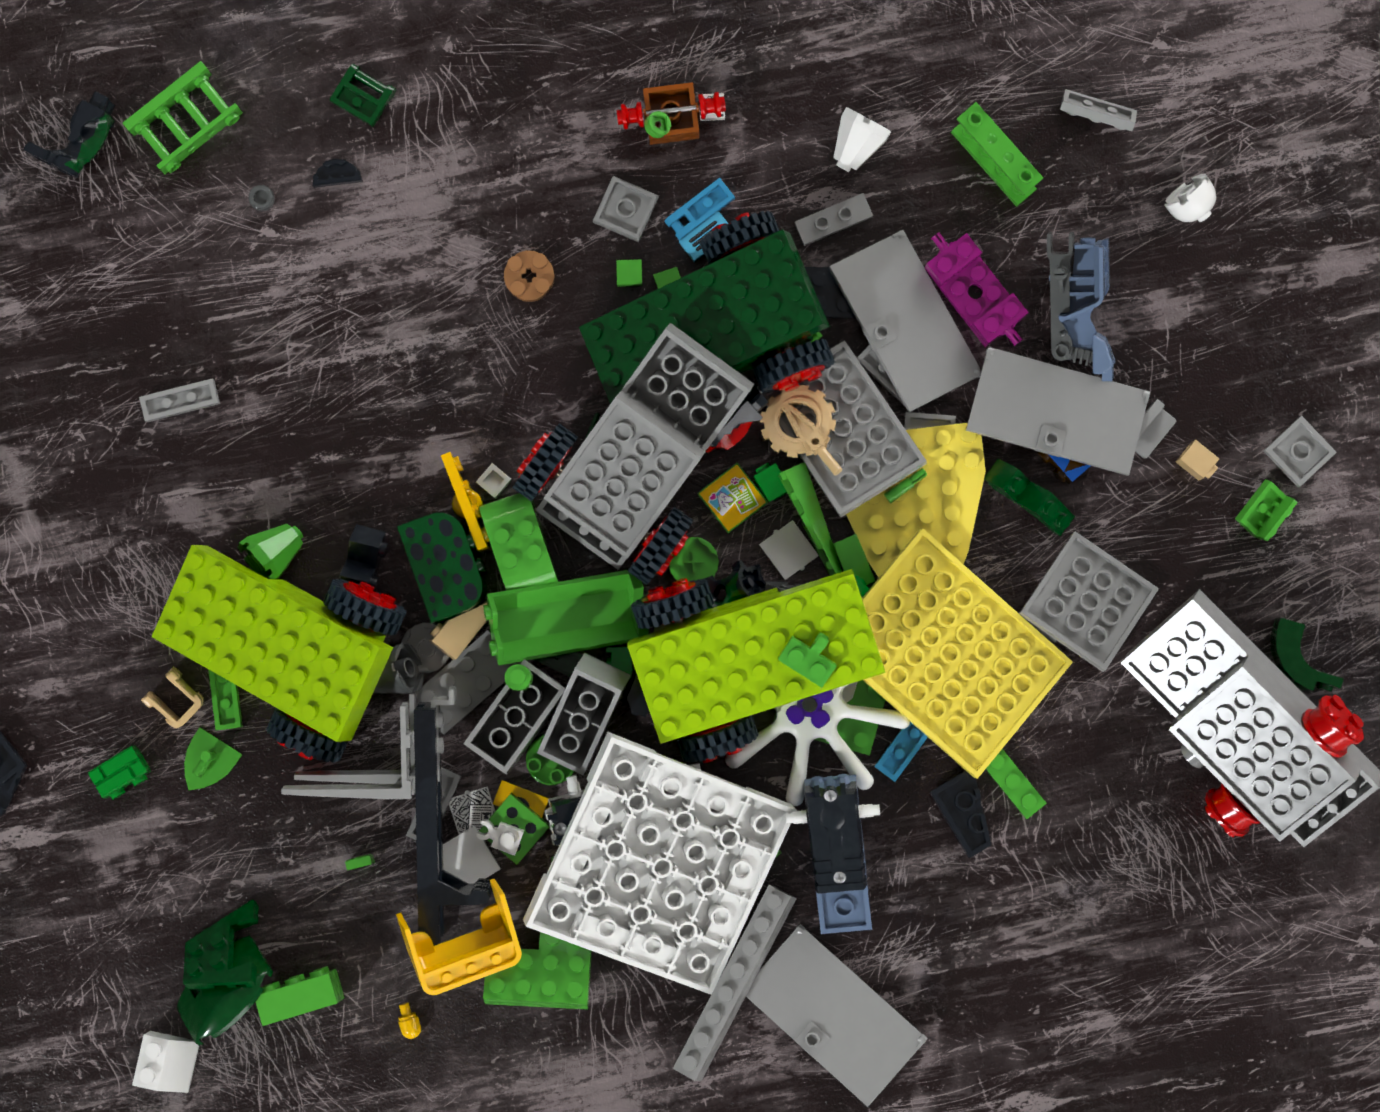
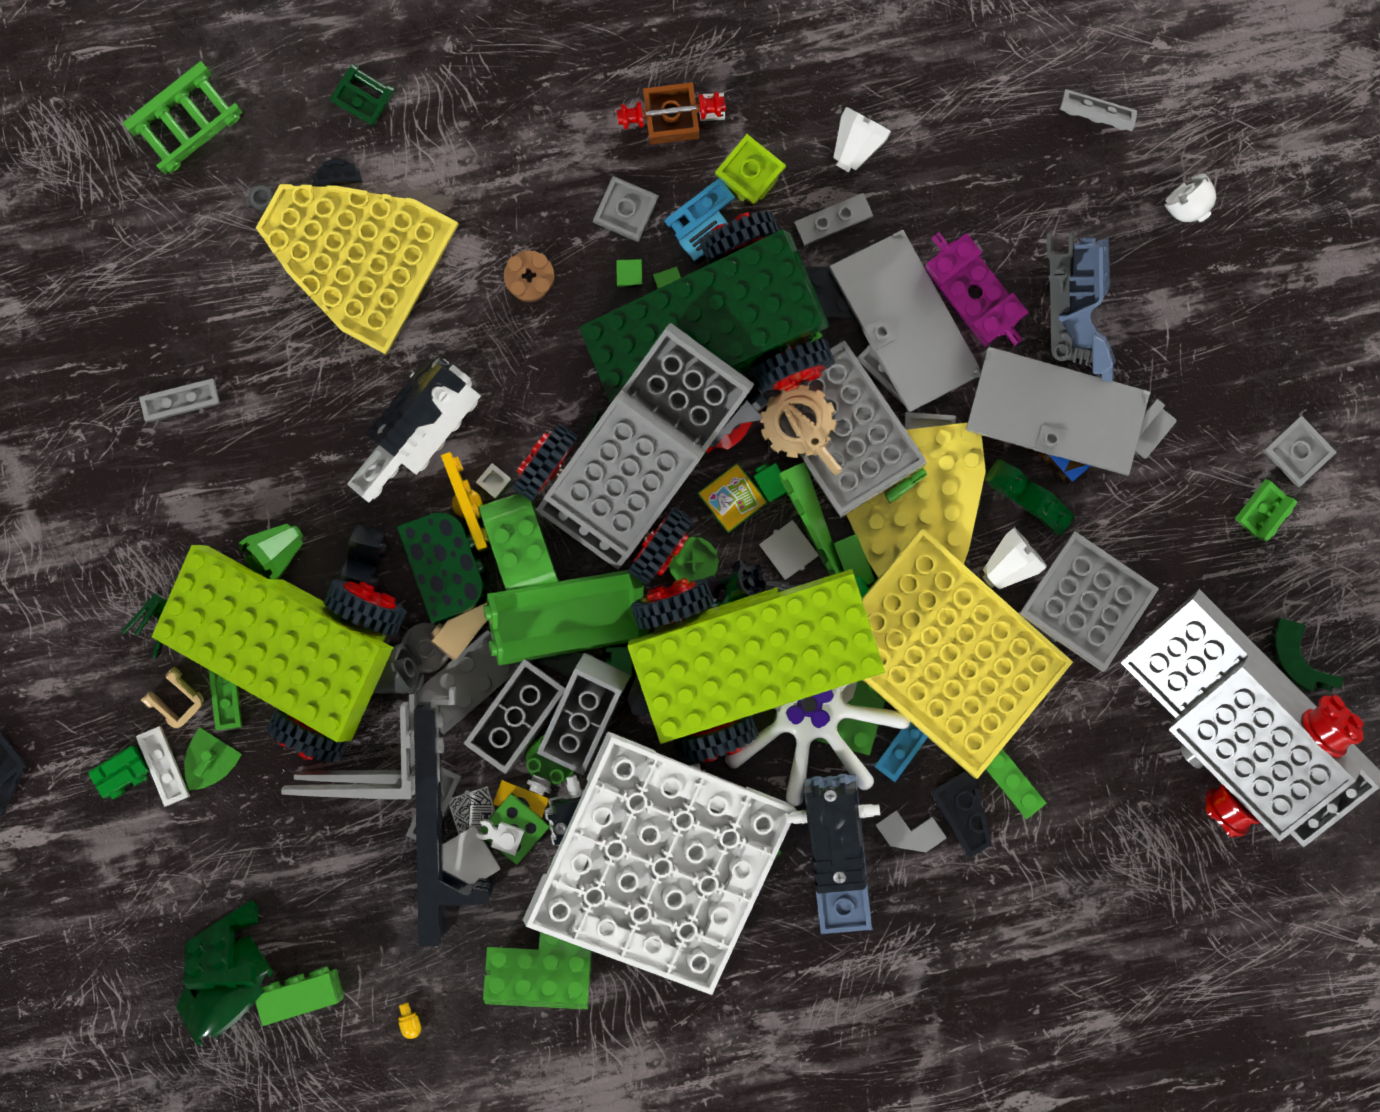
black hips [23,91,115,179] -> none
white slope [132,1031,199,1093] -> none
bright green tile [345,853,375,870] -> none
yellow windscreen [396,879,522,995] -> none
bright green brick [505,664,533,691] -> none
bright green tile [644,111,671,138] -> none
light grey brick [673,885,797,1081] -> none
light grey door [746,924,928,1107] -> none
bright green plate [778,632,837,688] -> none
bright green fence [951,102,1043,207] -> none
tan brick [1175,440,1219,481] -> none
none -> dark green plant [121,593,167,659]
none -> white plate [136,726,190,807]
none -> light yellow wing [256,184,459,355]
none -> piece [347,356,481,502]
none -> white plate [527,775,551,796]
none -> lime panel [715,134,786,206]
none -> light grey tile [876,810,946,853]
none -> white cone [982,527,1047,589]

